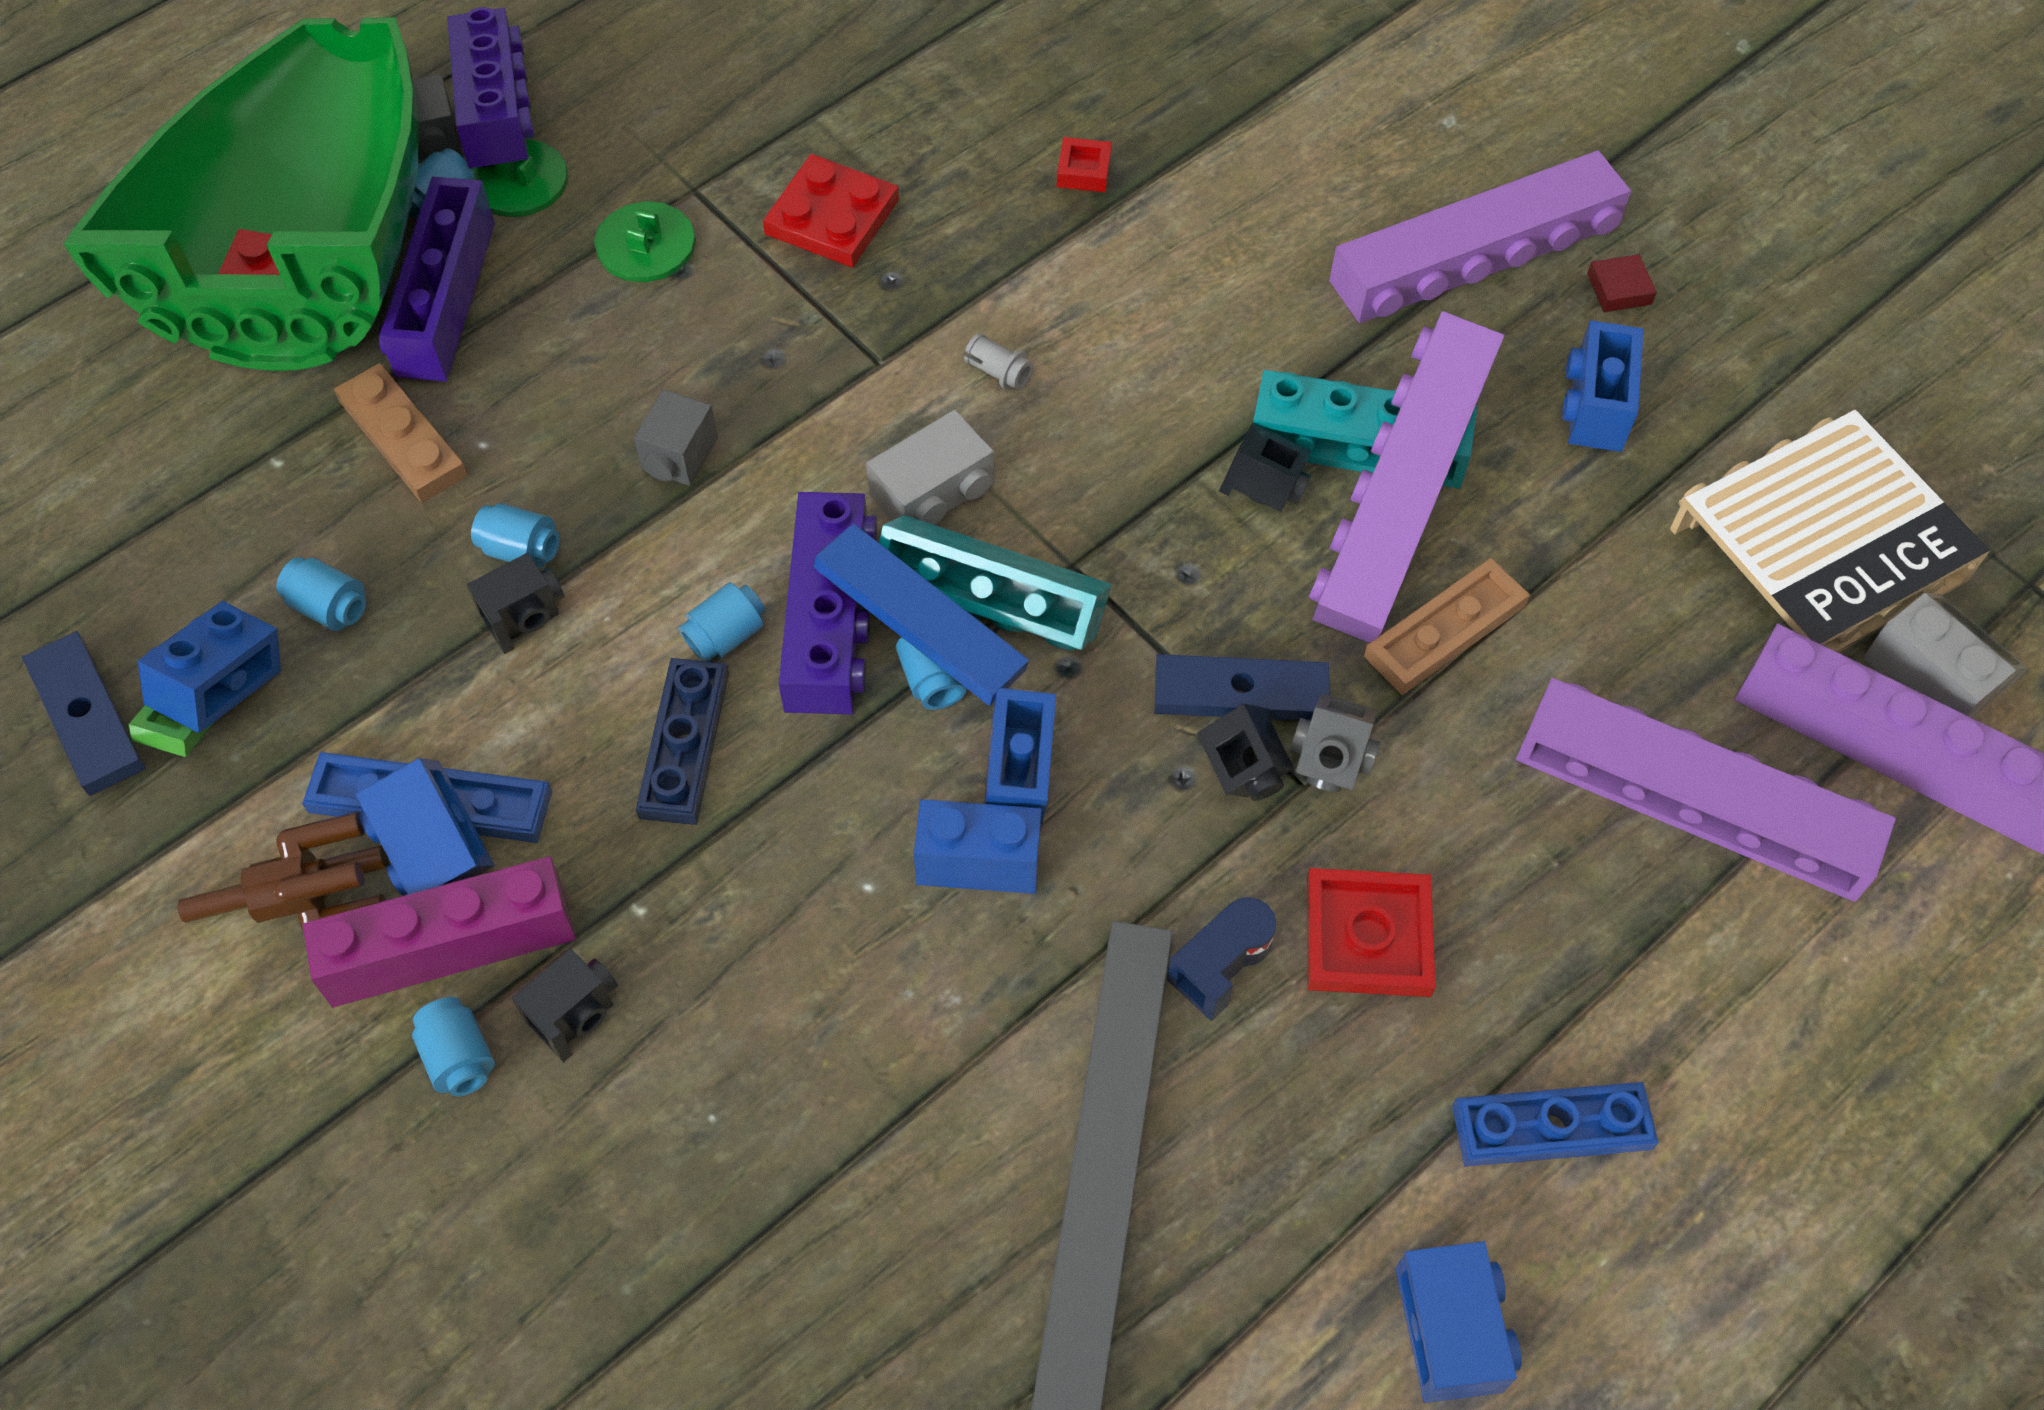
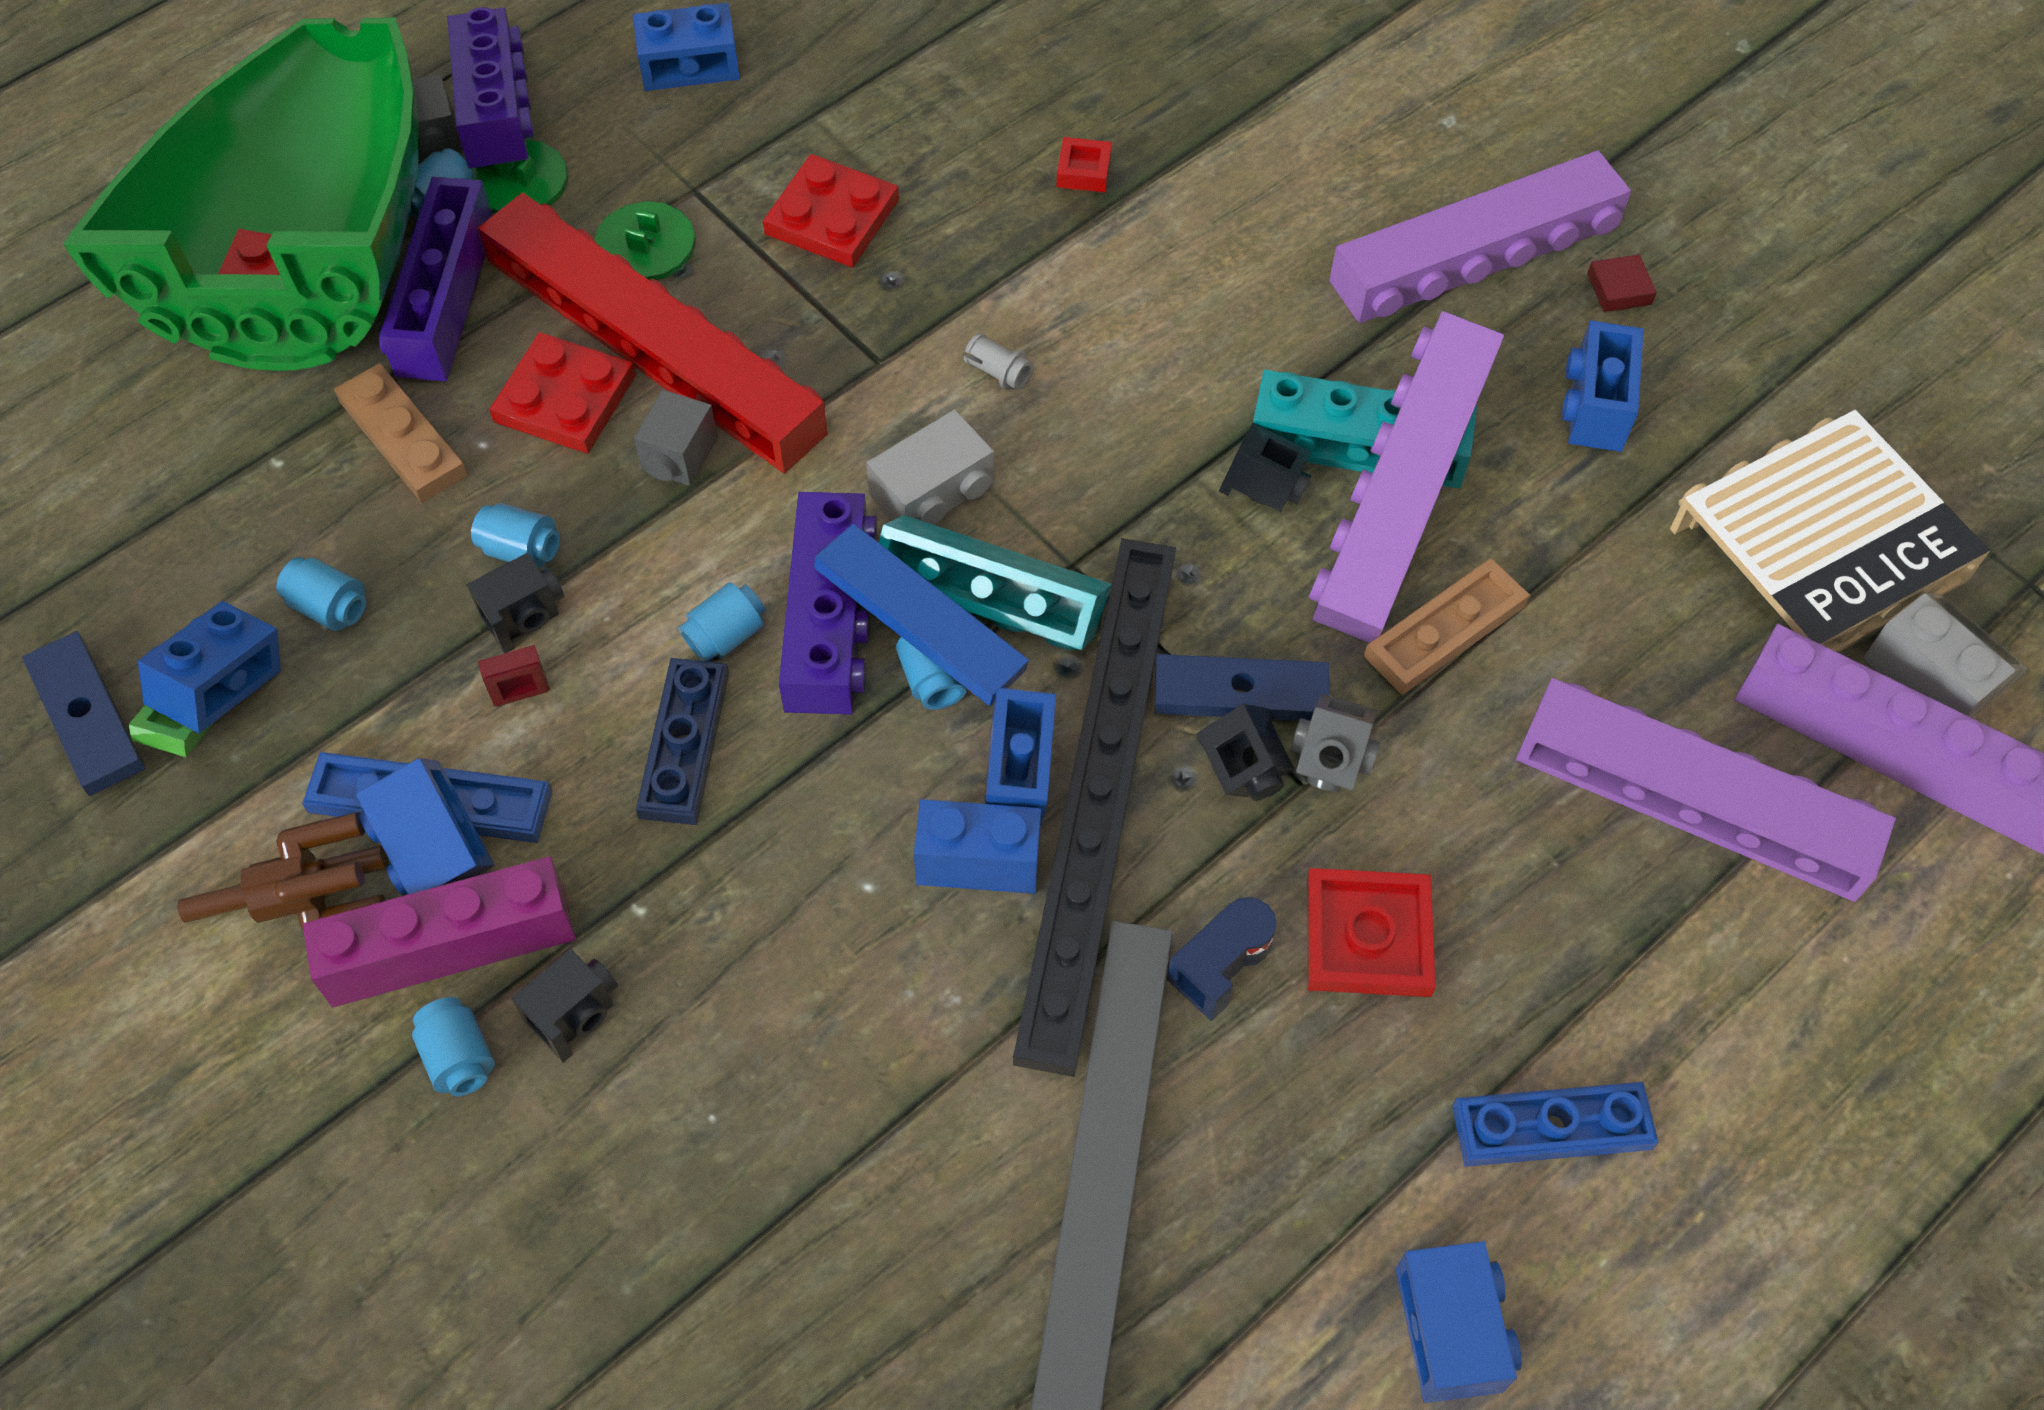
none -> red brick [478,192,828,474]
none -> dark red tile [478,645,550,707]
none -> red plate [489,332,636,454]
none -> blue brick [633,3,740,91]
none -> black plate [1013,538,1176,1077]

